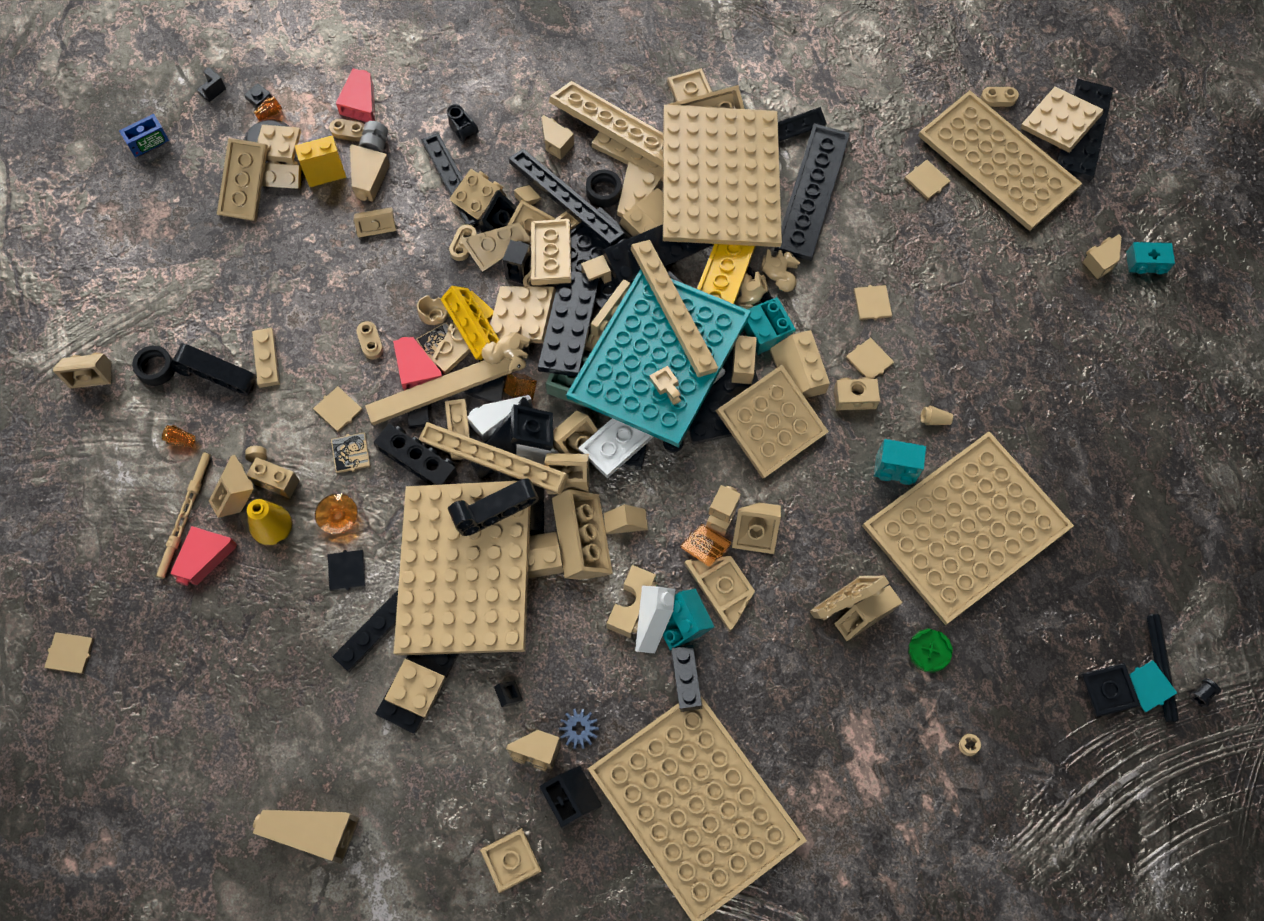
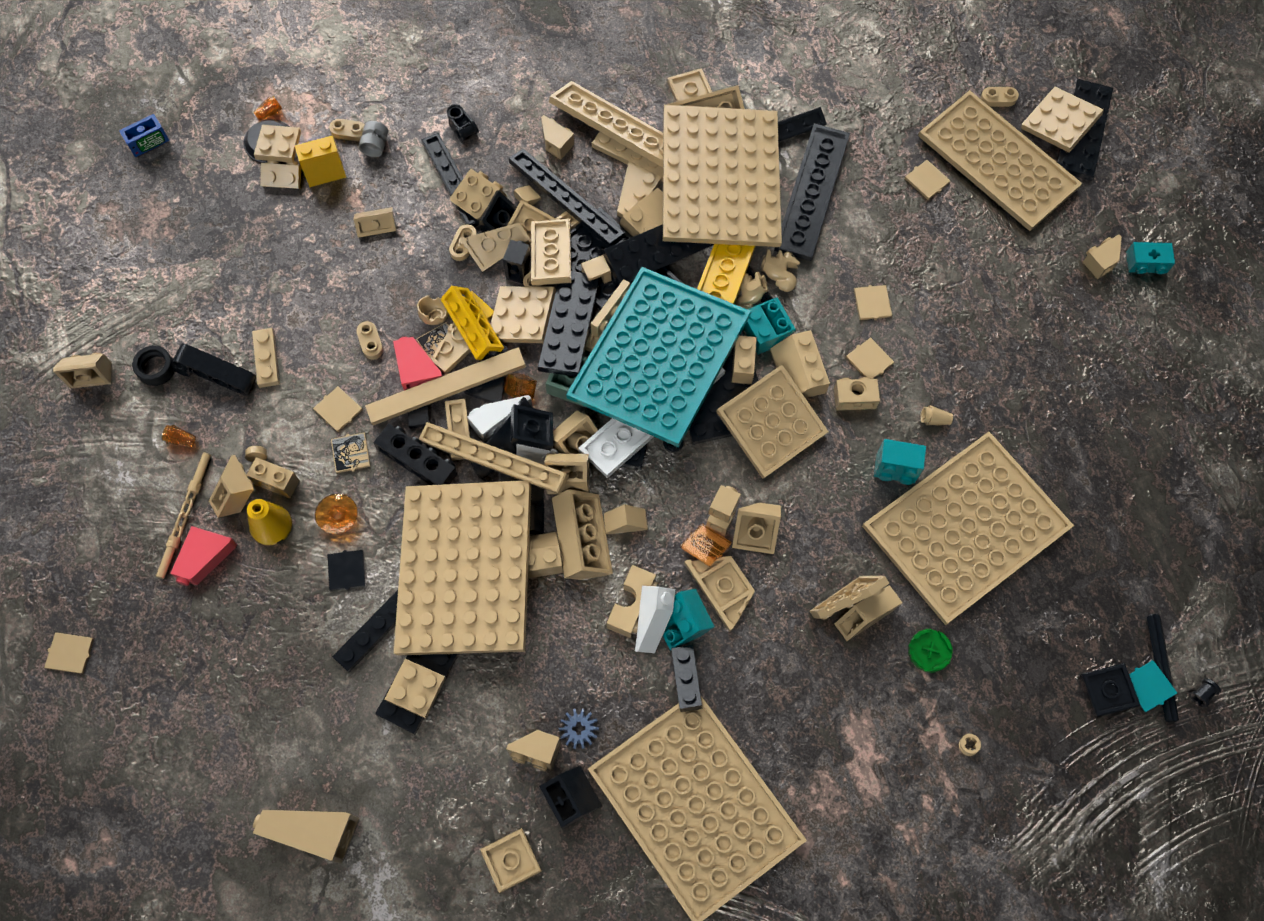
black panel [197,67,226,102] -> none
tan tile [217,138,268,221] -> none
plate [244,83,272,109] -> none
coral slope [336,68,375,122] -> none
tan slope [350,144,390,202] -> none
black beam [447,478,539,536] -> none
tan animal [482,332,531,374] -> none
black plate [494,680,523,707] -> none
black tyre [586,169,622,208] -> none
tan plate [631,240,718,377] -> none
tan plate [649,366,681,405] -> none

